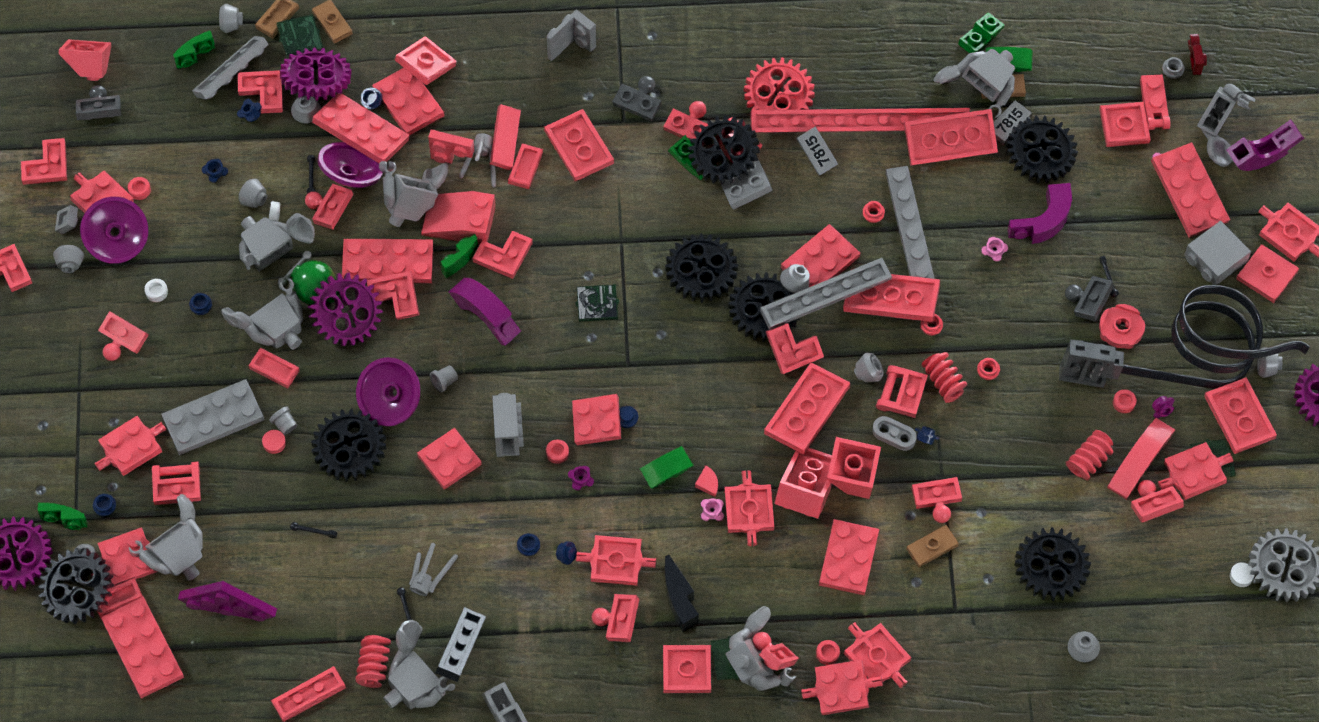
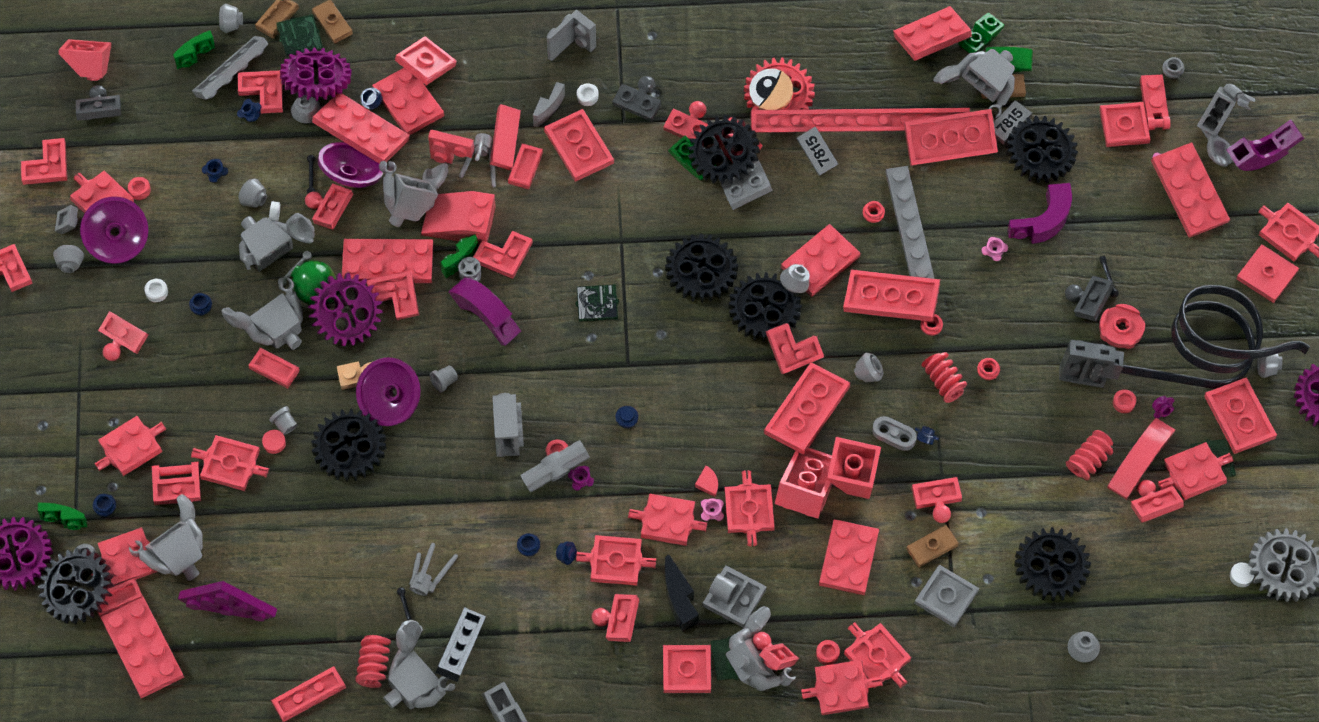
light grey plate [161,379,264,455] -> none
black hinge [290,522,338,538] -> none
coral plate [417,428,482,490] -> none
coral plate [572,394,621,446] -> none
green slope [640,446,694,489] -> none
light grey plate [760,258,892,330] -> none
coral plate [876,365,928,418] -> none
light grey brick [1184,221,1251,285] -> none
dark red plate [1188,34,1207,75] -> none
none -> coral plate [191,435,269,491]
none -> light nougat plate [337,361,372,390]
none -> light grey wheel [458,257,481,281]
none -> light grey piece [520,440,590,493]
none -> light grey slope [533,82,565,127]
none -> white tile [577,83,599,106]
none -> coral plate [628,494,708,546]
none -> light grey plate [703,565,767,628]
none -> tile [749,68,793,110]
none -> coral plate [894,6,972,61]
none -> light grey tile [914,565,979,628]

